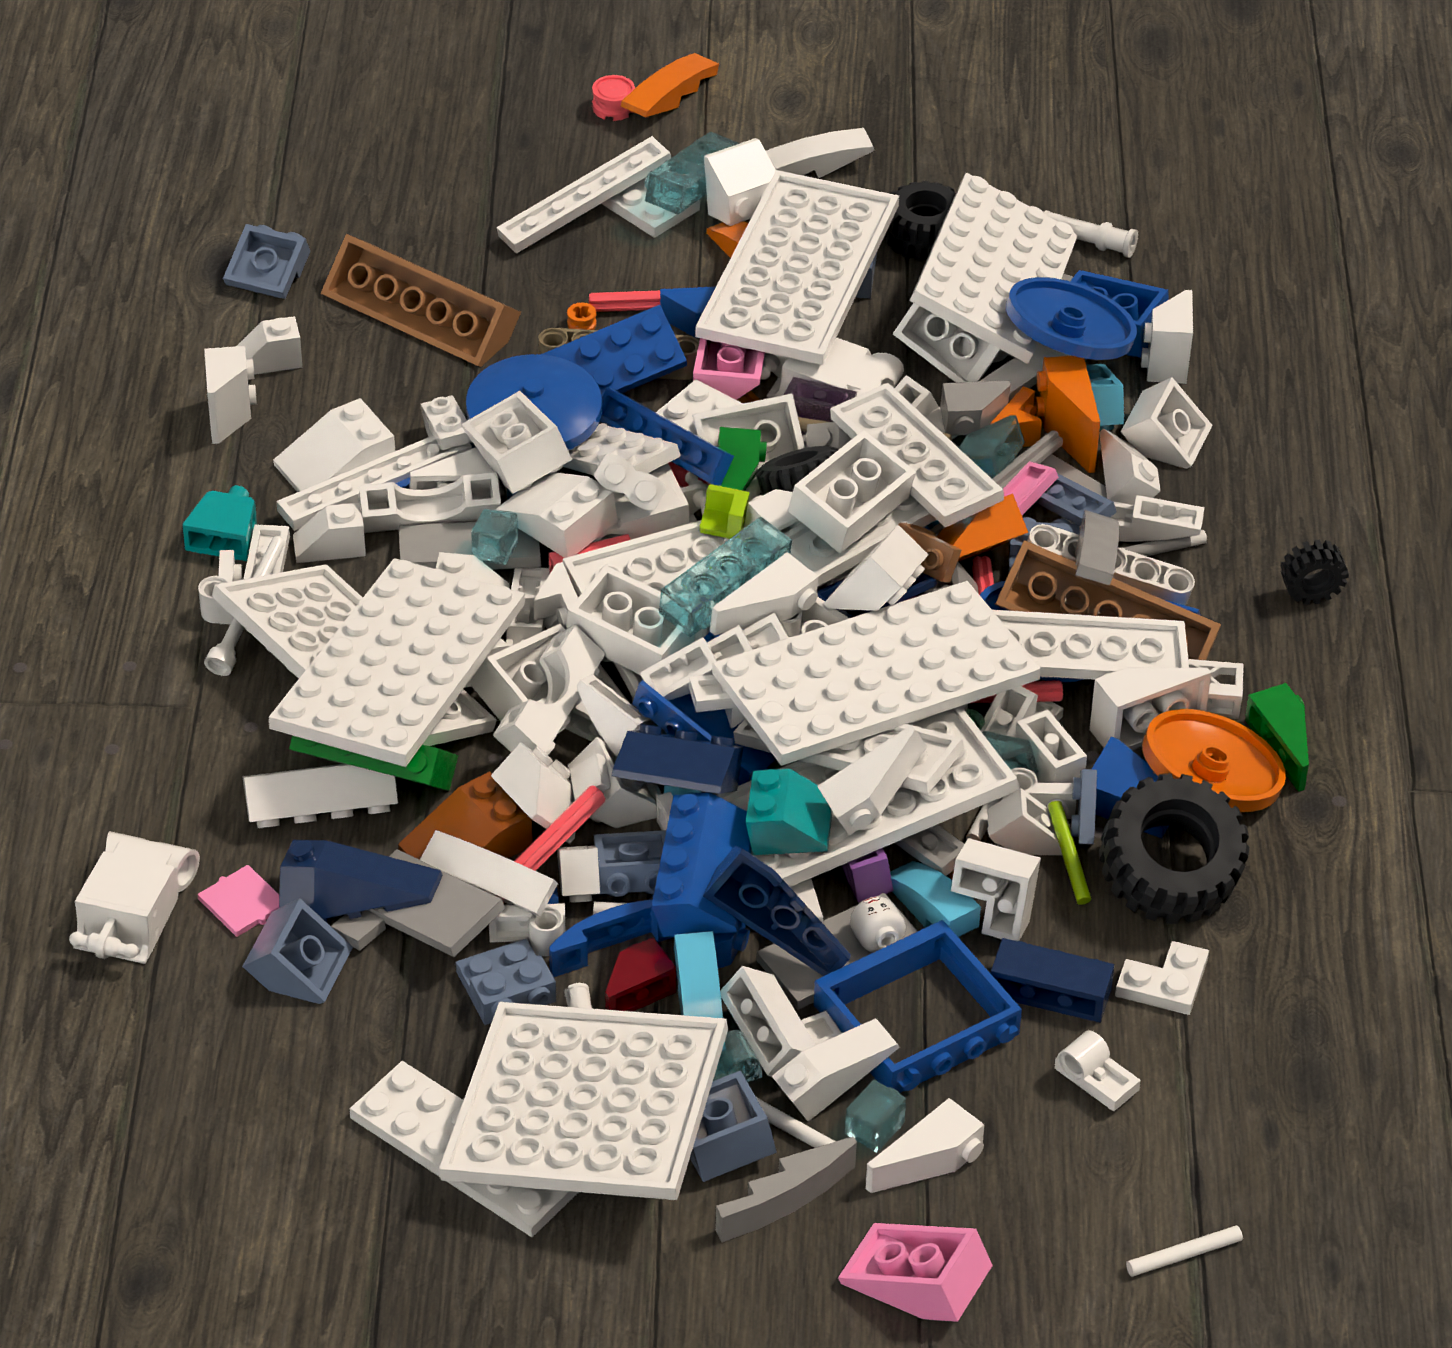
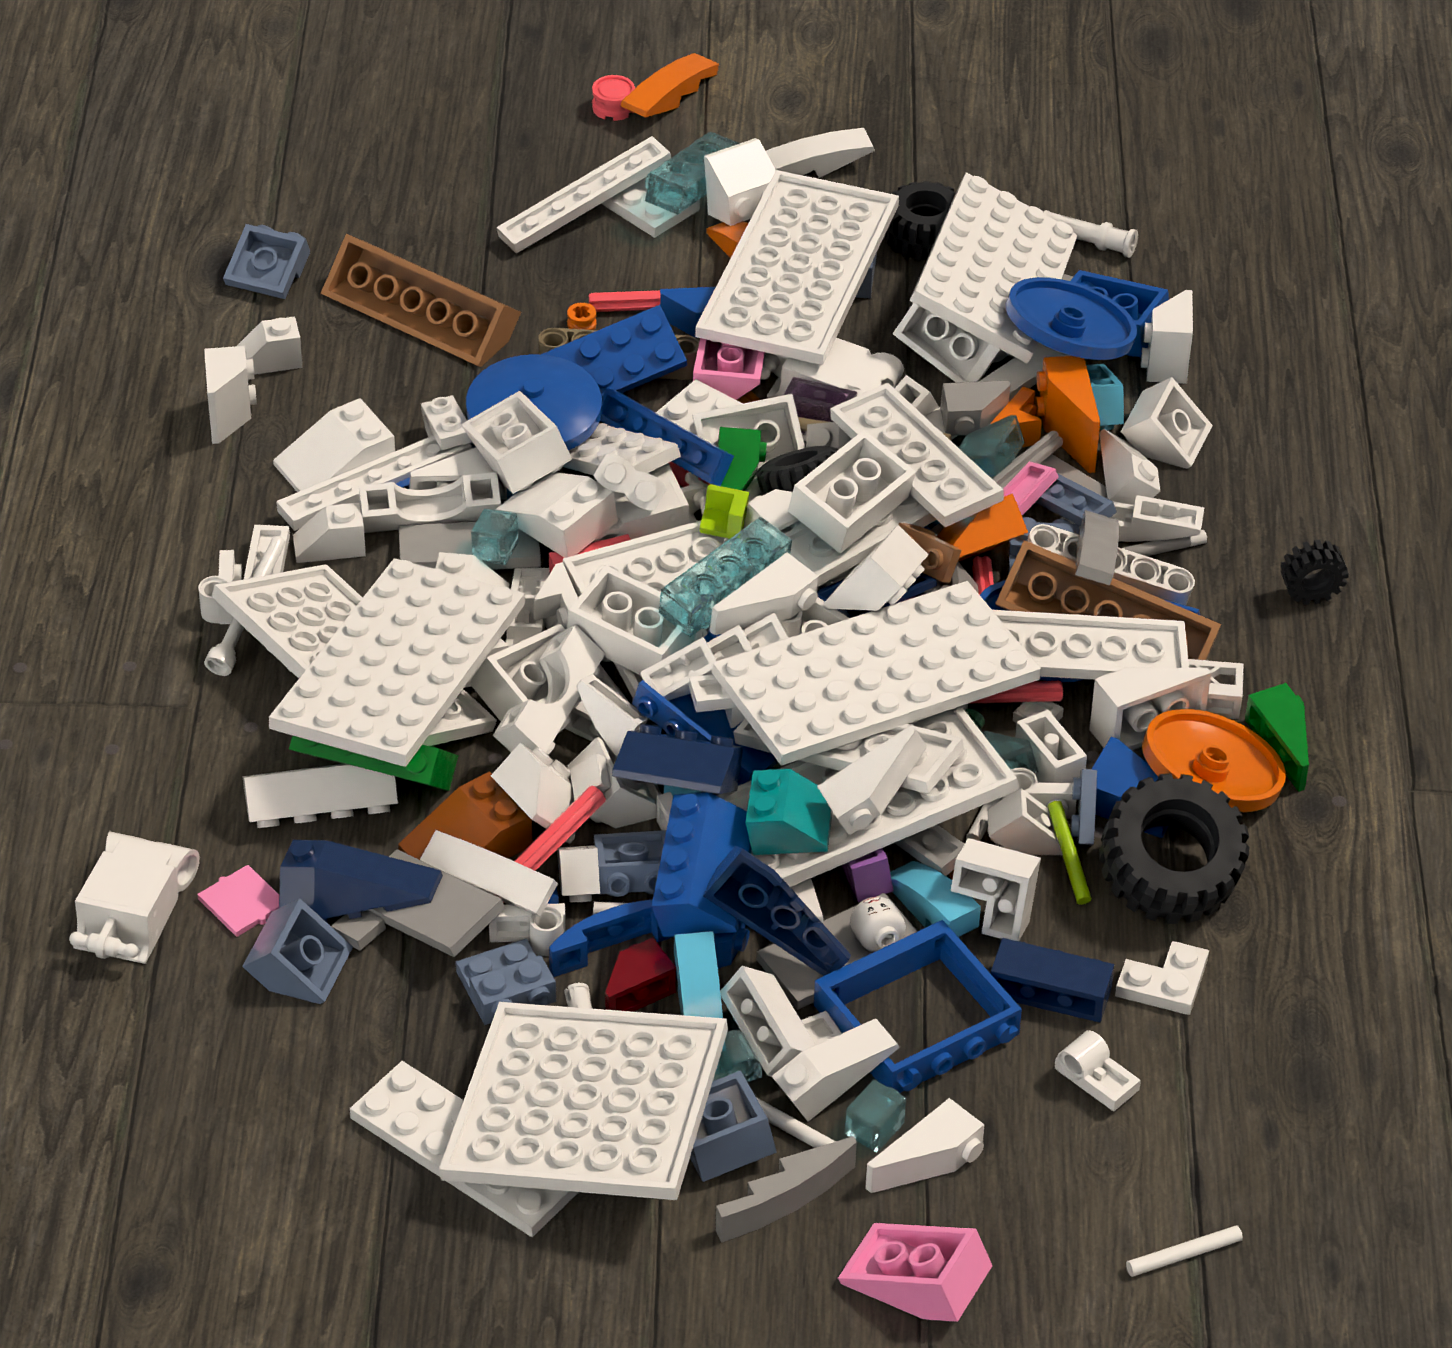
teal torso [183,485,257,561] -> none
white slope [979,686,1038,761] -> none

